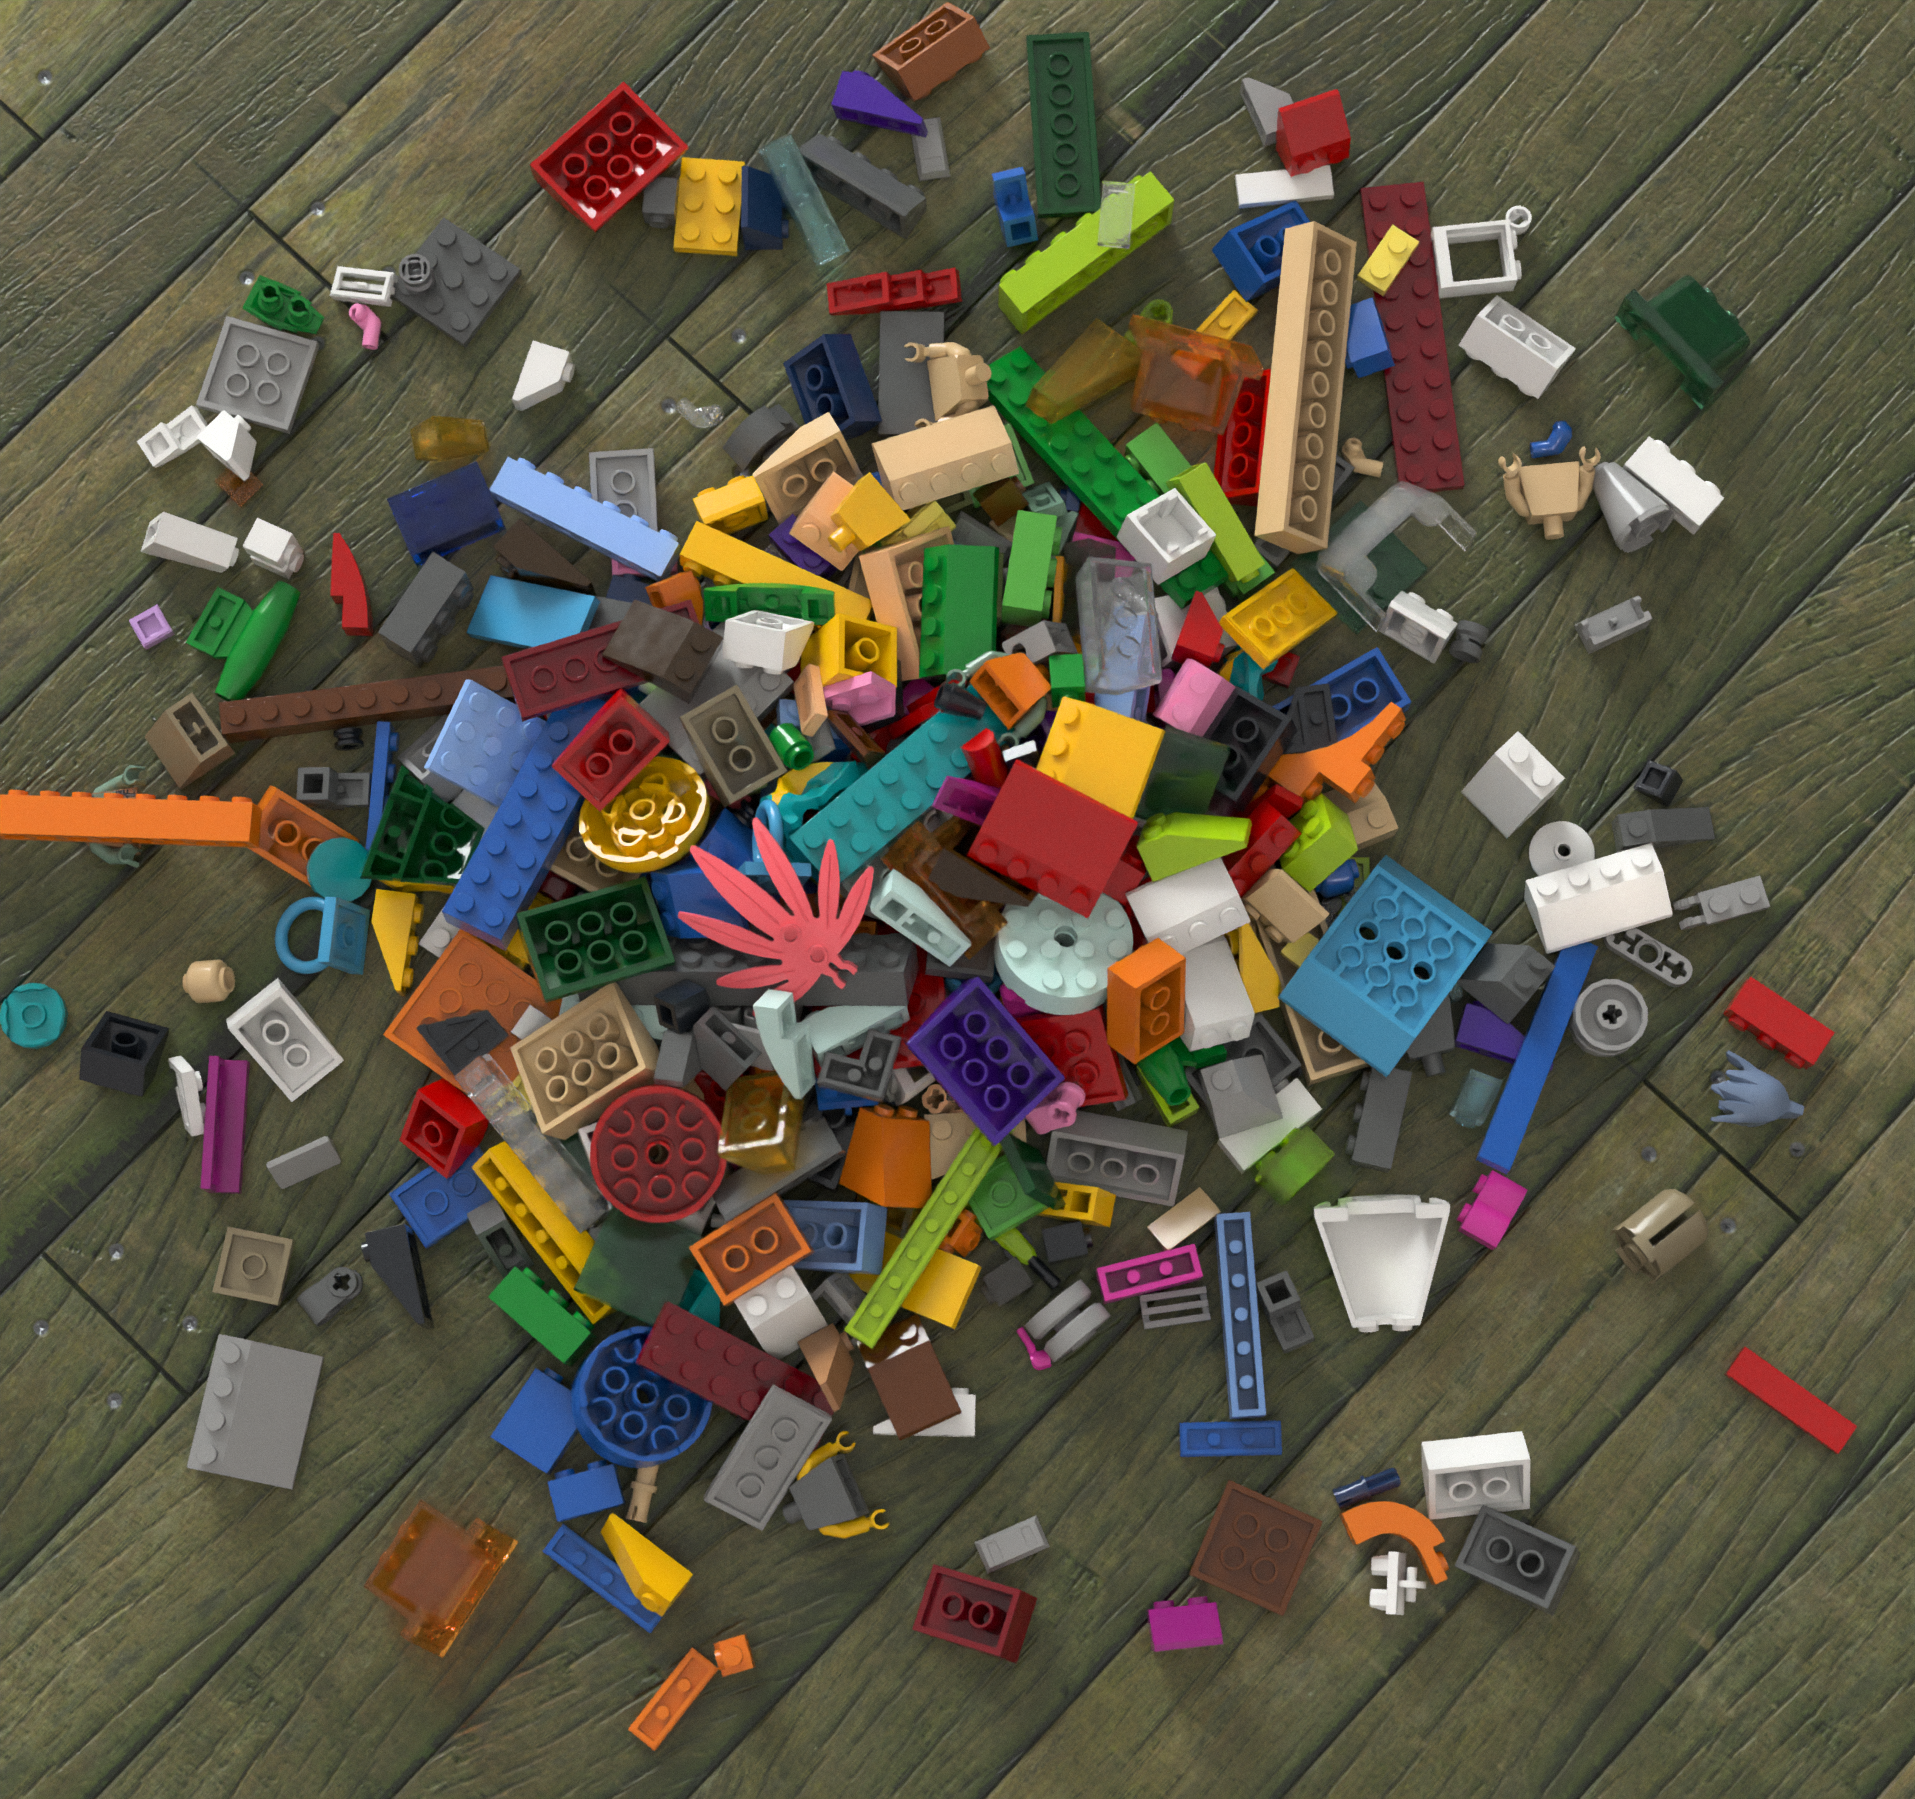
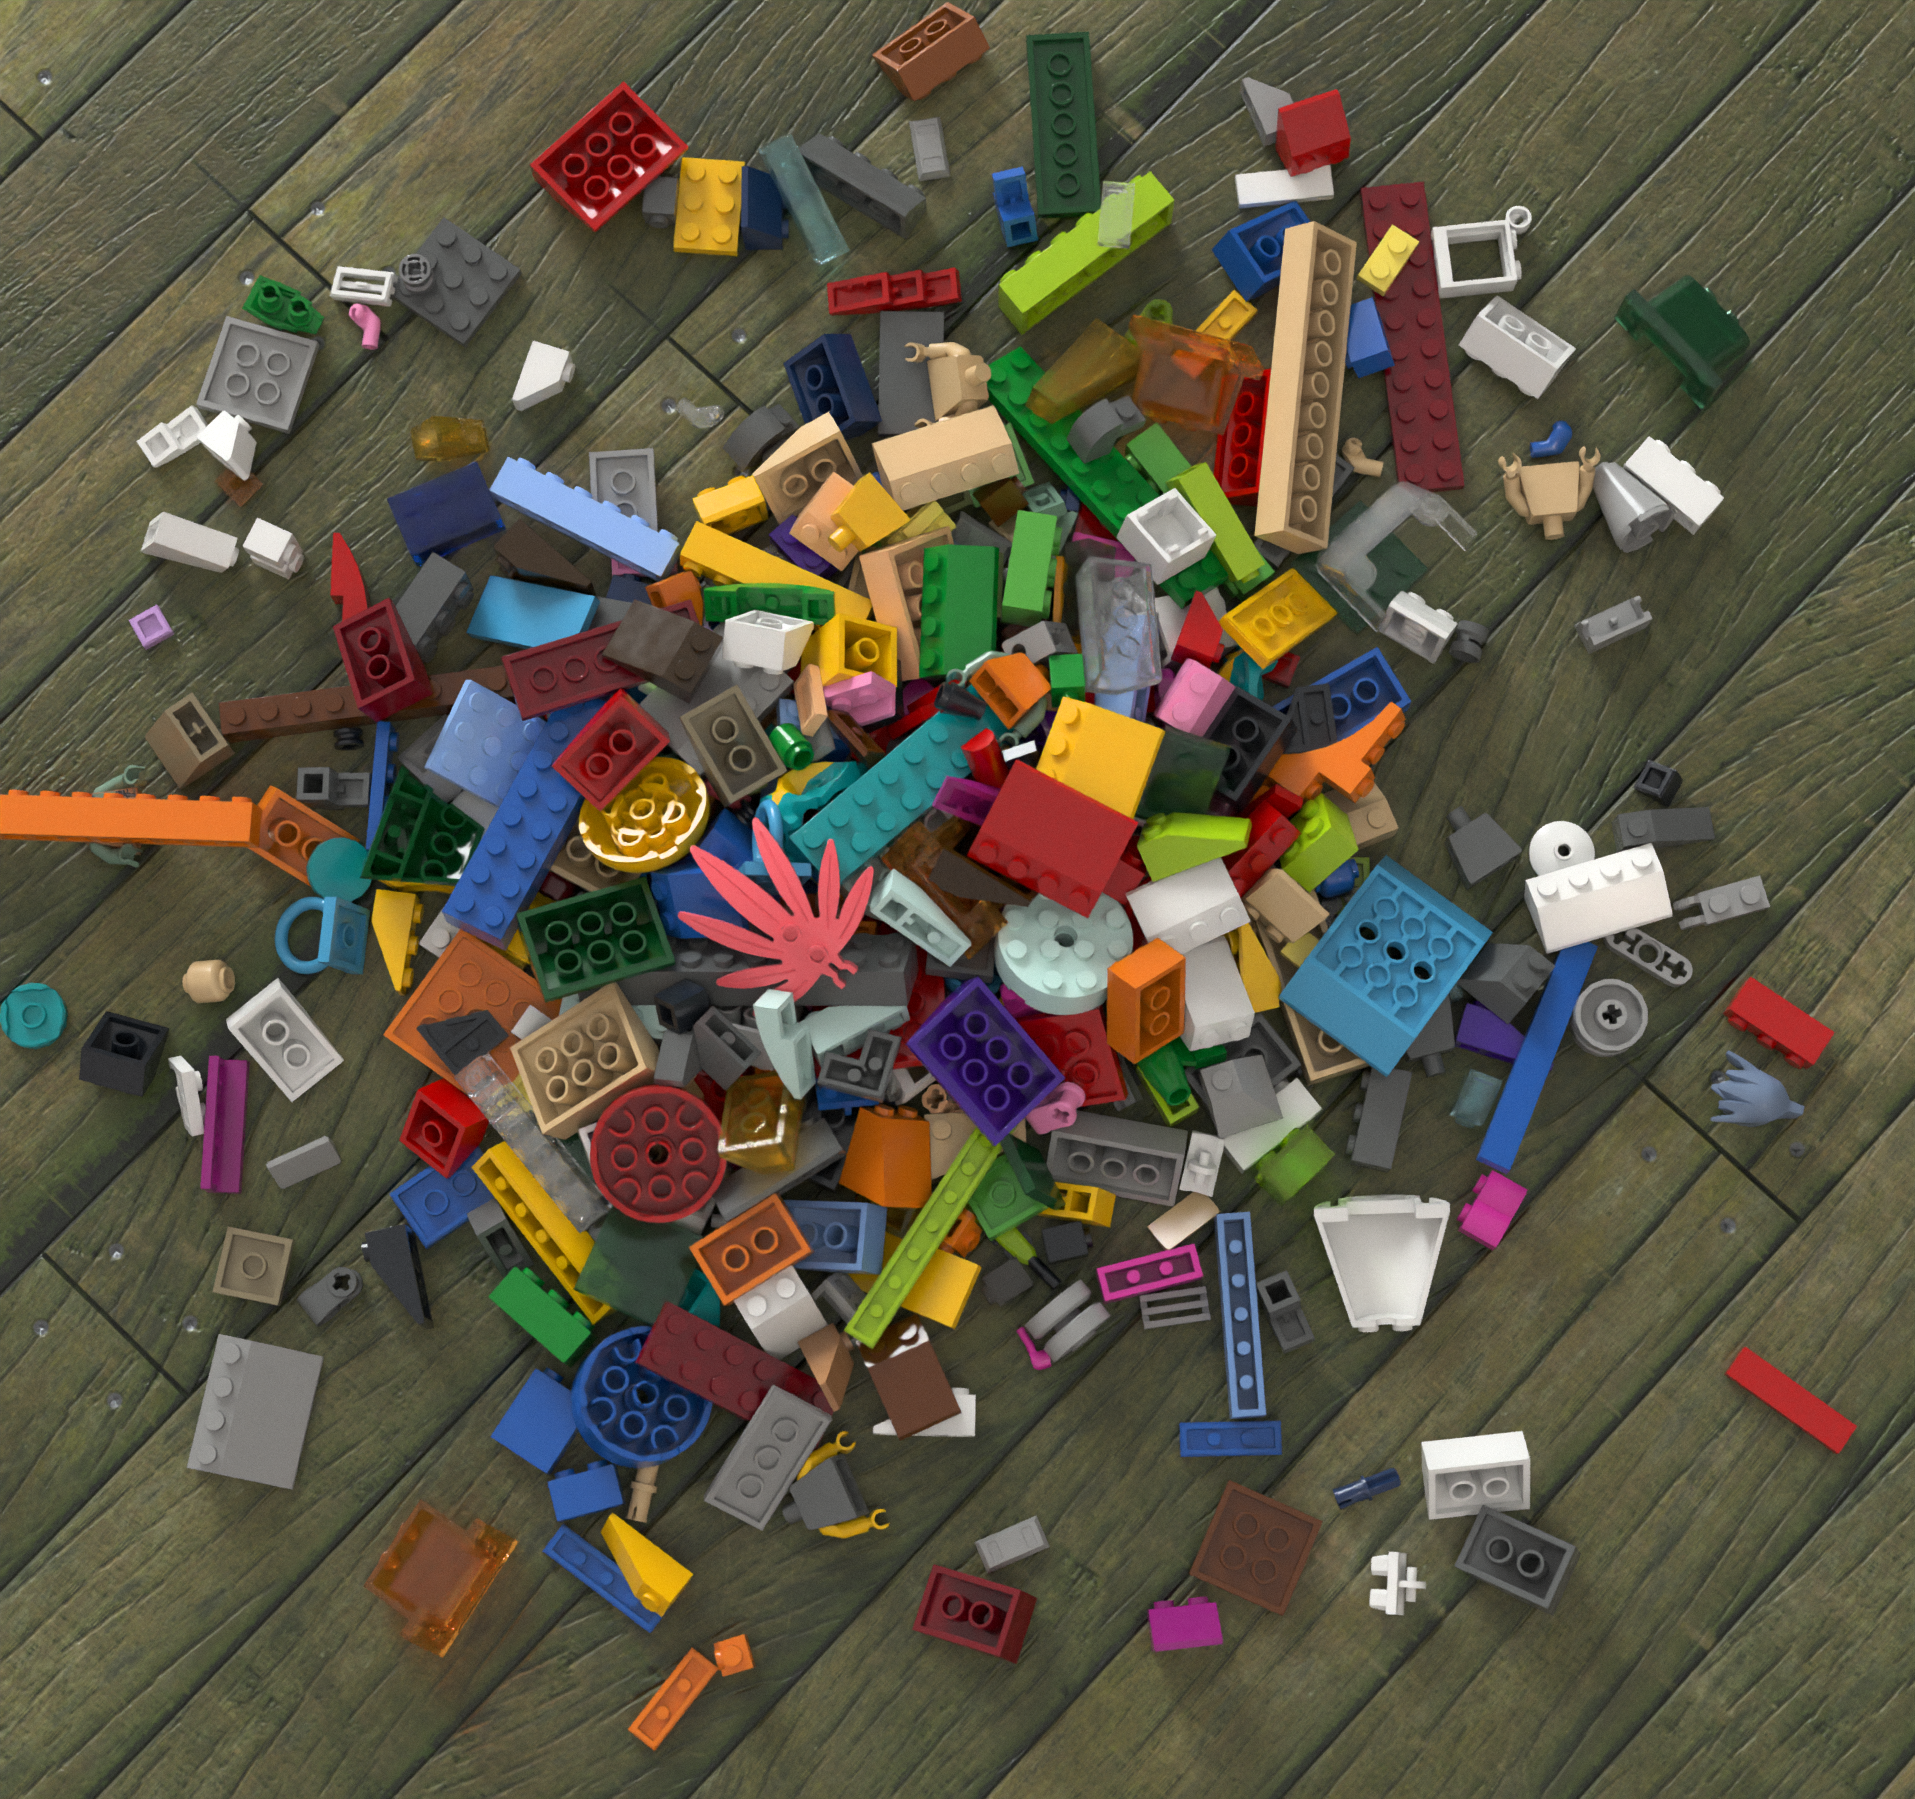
green plate [186,580,301,702] -> none
dark purple slope [831,70,928,137] -> none
orange arch [1339,1501,1449,1585] -> none
white slope [1461,731,1565,839] -> none
dark tan cylinder [1609,1189,1709,1284] -> none
none -> dark red slope [333,598,433,722]
none -> dark grey brick [1067,396,1146,464]
none -> white hips [1179,1130,1225,1197]
none -> dark grey torso [1444,806,1522,890]

